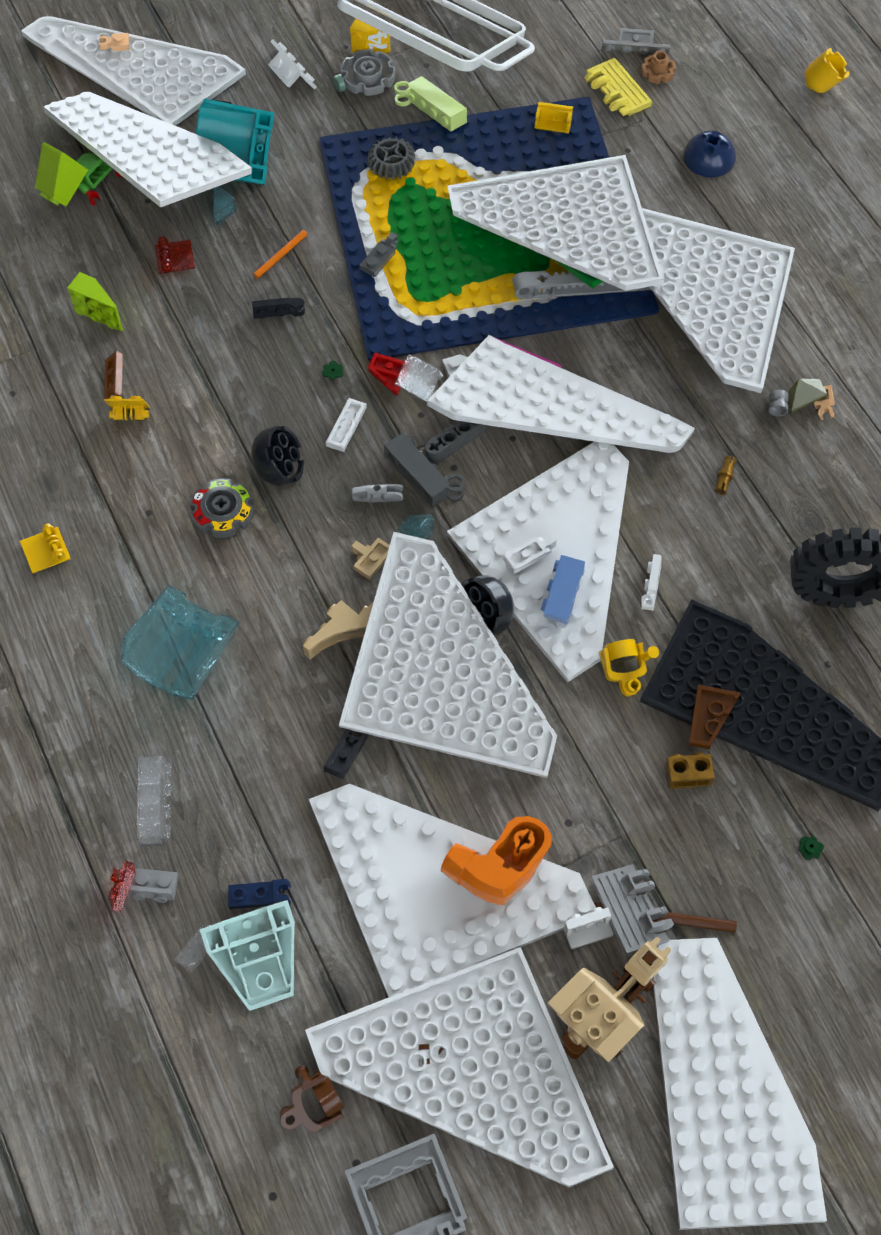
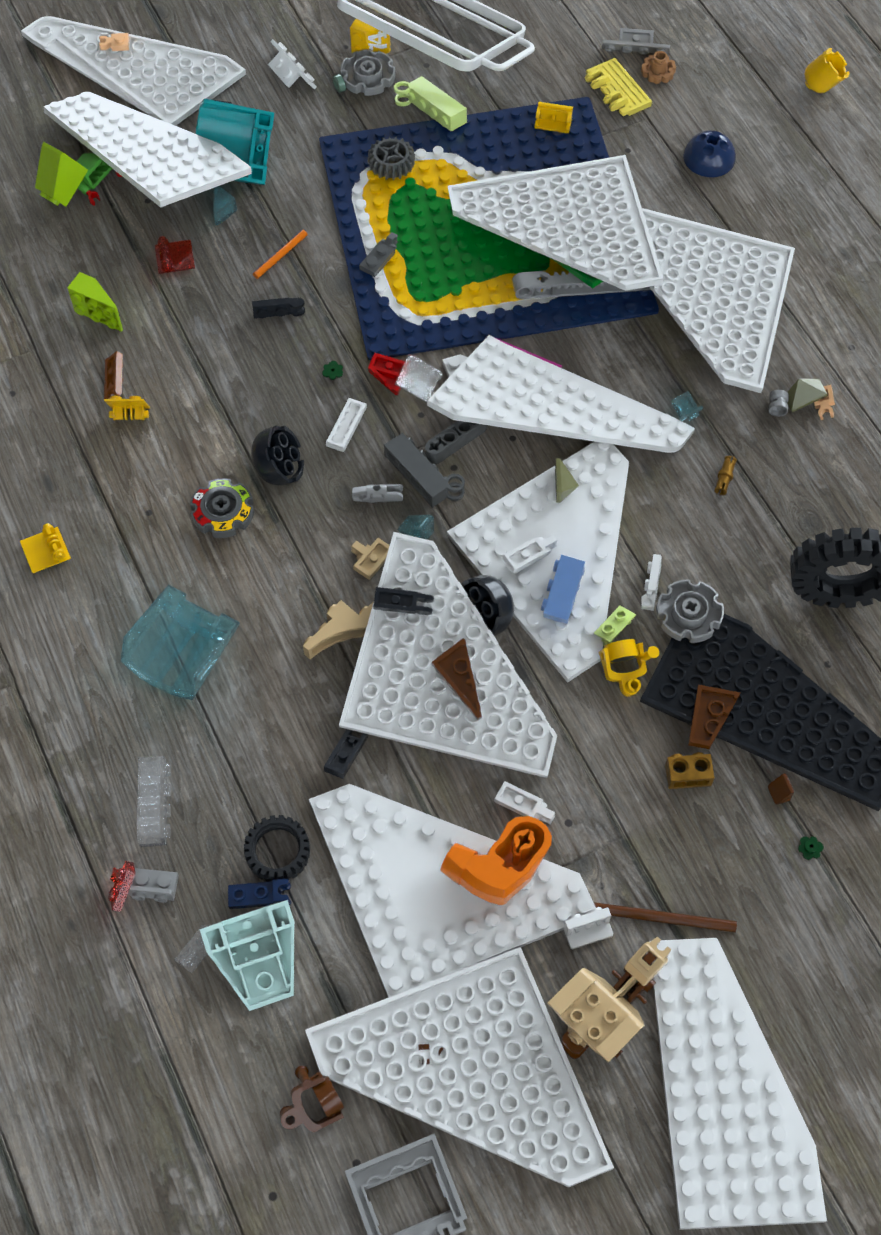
light grey hinge [591,864,674,957] -> none
none -> black tyre [244,815,310,882]
none -> black hinge [373,587,434,615]
none -> reddish brown wing [431,638,482,720]
none -> white hinge [494,781,555,824]
none -> olive slope [555,458,579,503]
none -> yellowish green hinge [594,605,636,646]
none -> light grey piece [656,579,724,643]
none -> clear light blue bracket [670,391,704,421]
none -> reddish brown slope [768,773,794,804]

